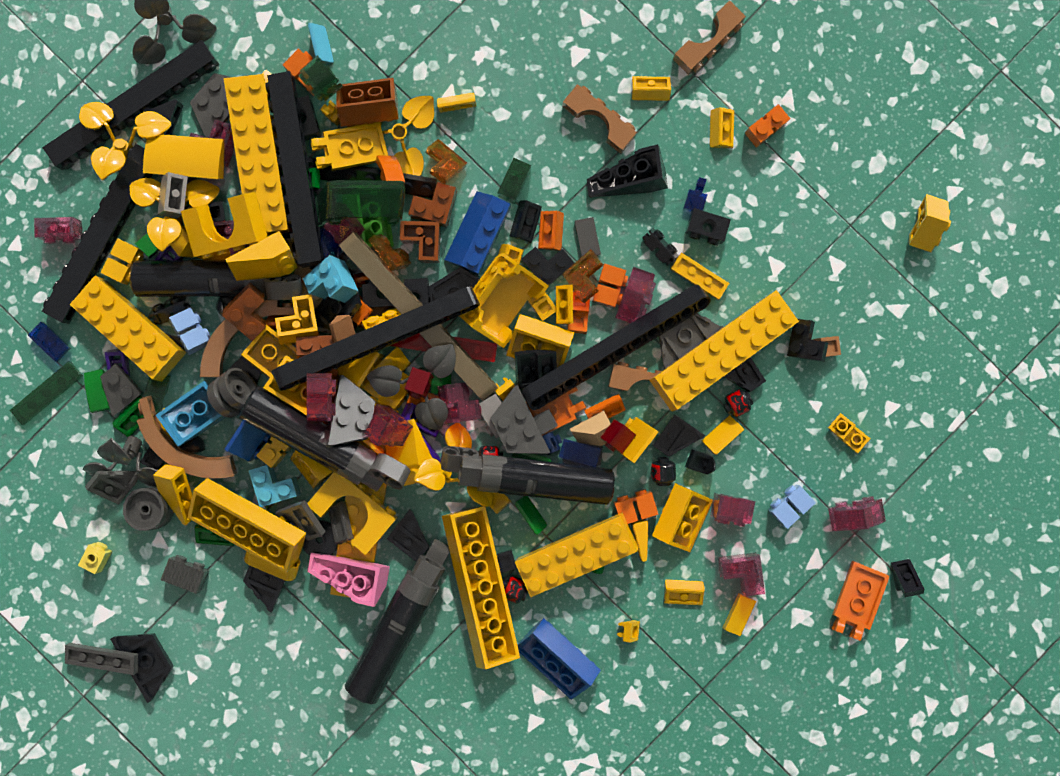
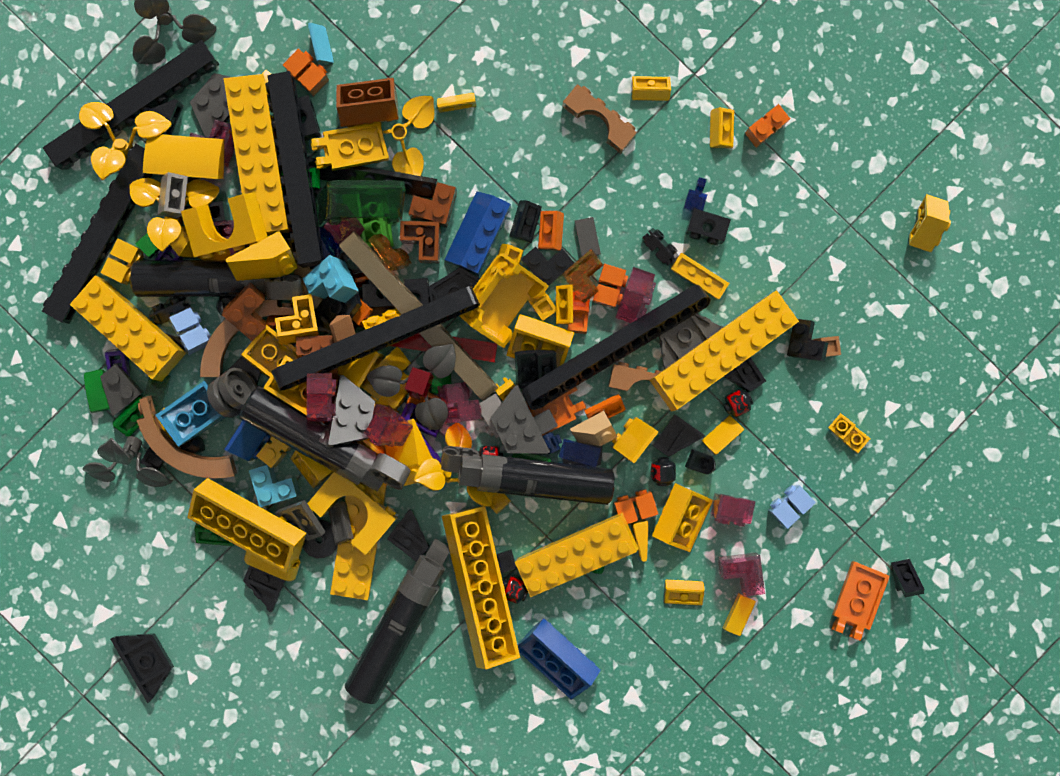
clear green tile [10,361,83,425] -> none
clear blue plate [28,321,71,362] -> none
clear pink brick [34,217,82,244] -> none
dark grey plate [65,643,138,675] -> none
light yellow brick [78,542,112,574] -> none
dark grey wing [85,471,138,505] -> none
dark grey wheel [123,488,174,531] -> none
yellow slope [153,464,192,526] -> none
dark grey brick [161,555,209,594] -> none
clear green brick [298,55,344,101] -> none
bright pink wedge [308,552,390,607] -> none
yellow plate [320,100,340,126] -> none
orange slope [376,155,405,186] -> none
clear orange plate [426,139,467,185] -> none
clear green brick [497,158,531,204] -> none
green slope [515,496,547,535] -> none
black wedge [587,144,668,198] -> none
dark red brick [600,419,636,454] -> none
yellow tile [617,620,640,643] -> none
medium nougat arch [673,0,746,75] -> none
clear pink brick [828,496,886,531] -> none

